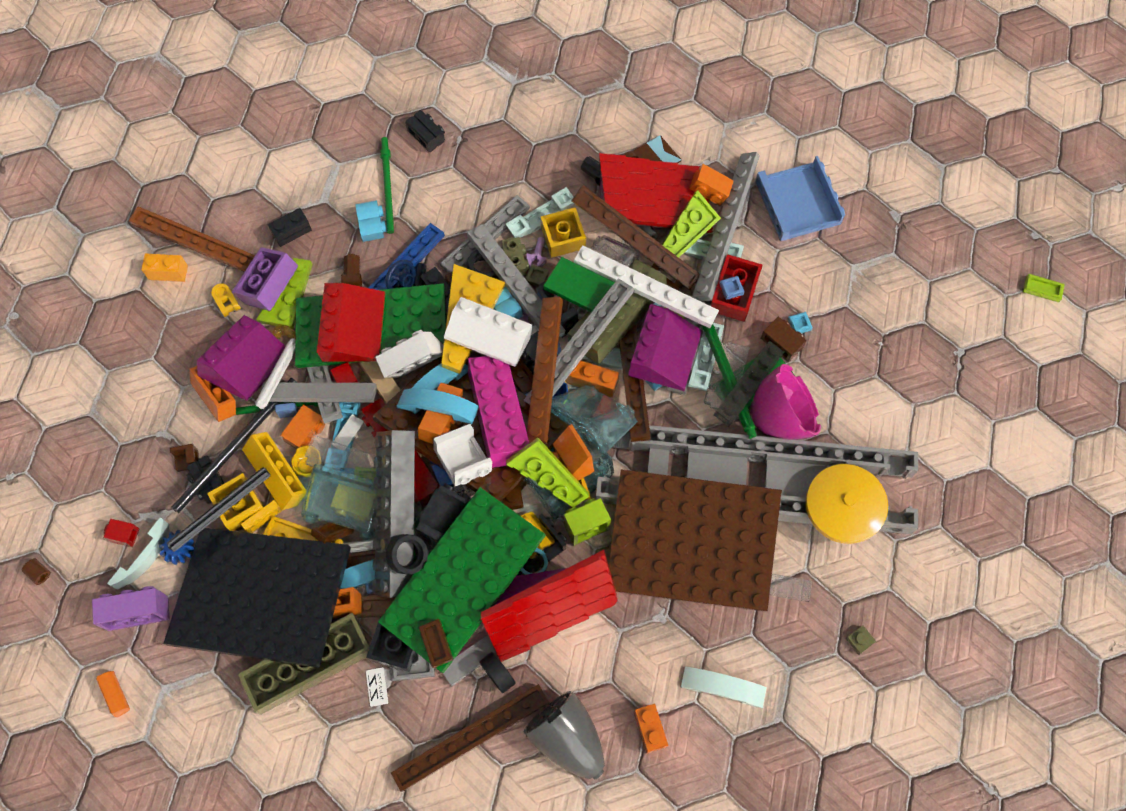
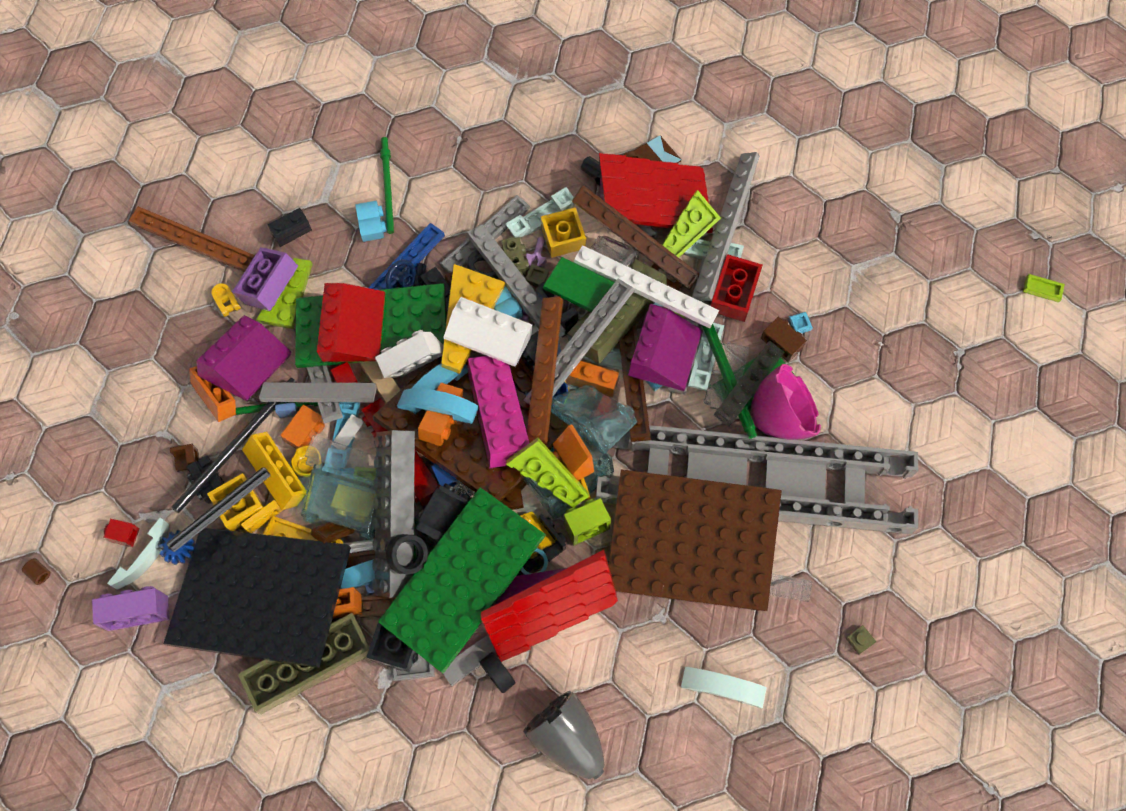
orange brick [96,671,130,718] -> none
light orange brick [141,253,188,282] -> none
white axle [255,338,296,409] -> none
clear yellow arm [272,325,296,340] -> none
reddish brown piece [341,254,362,287] -> none
white sticker [366,667,388,707] -> none
reddish brown plate [391,684,549,792] -> none
black brick [405,110,445,152] -> none
reddish brown tile [419,619,454,668] -> none
white panel [433,424,492,487] -> none
orange brick [633,704,669,754] -> none
orange brick [689,164,734,205] -> none
medium blue tile [719,276,744,300] -> none
medium blue panel [755,156,845,242] -> none
yellow dish [806,464,888,544] -> none

